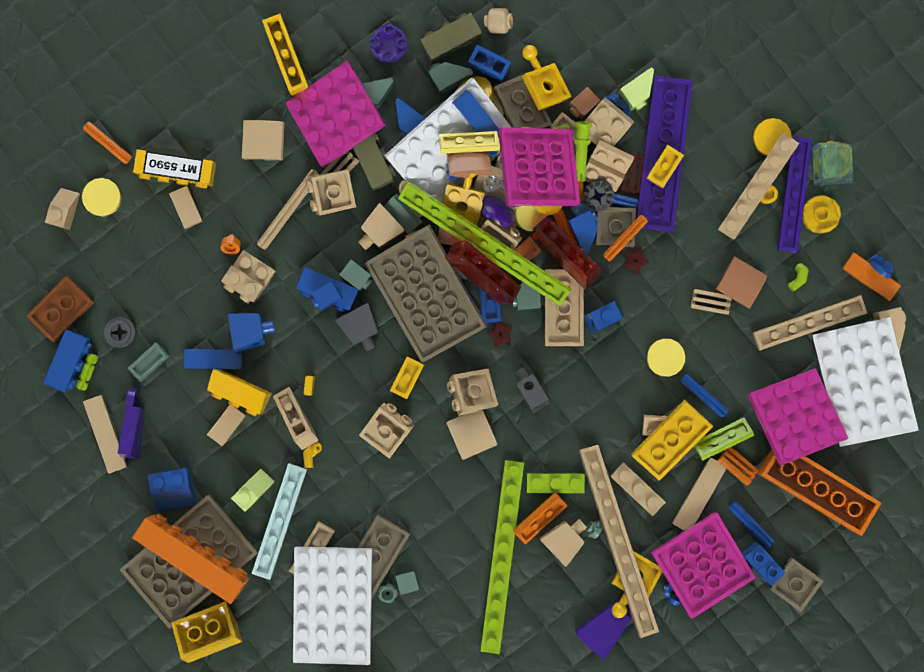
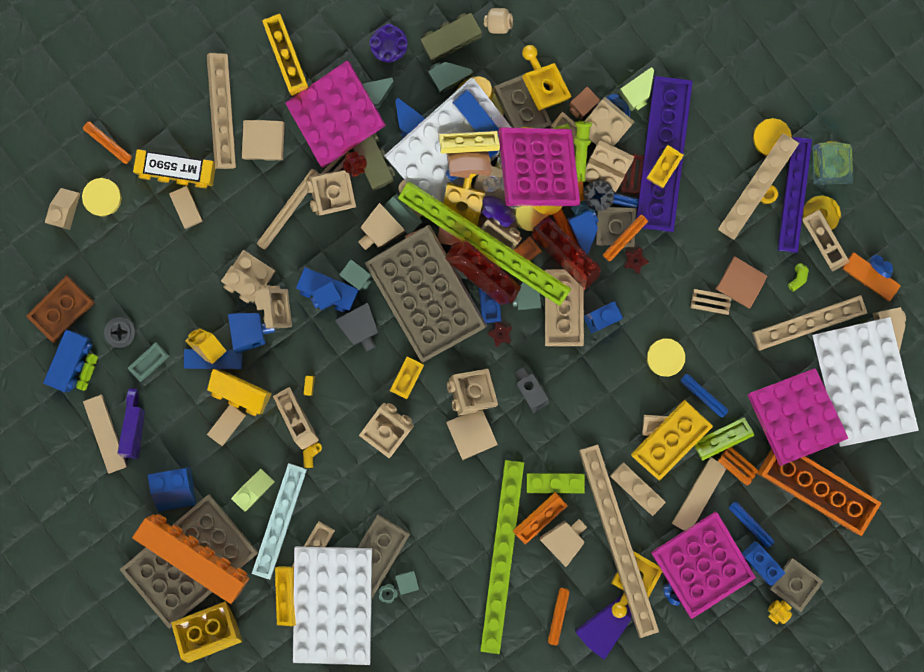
orange tile [221,234,241,255] -> none
blue brick [468,45,511,83] -> none
sand green plate [585,521,603,539] -> none
none -> yellow slope [185,328,226,364]
none -> tan plate [207,53,236,169]
none -> tan plate [255,285,292,328]
none -> yellow tile [275,566,296,626]
none -> clear red gear [343,151,367,177]
none -> orange axle [548,588,570,645]
none -> yellow gear [768,600,792,624]
none -> tan slope [802,210,850,271]

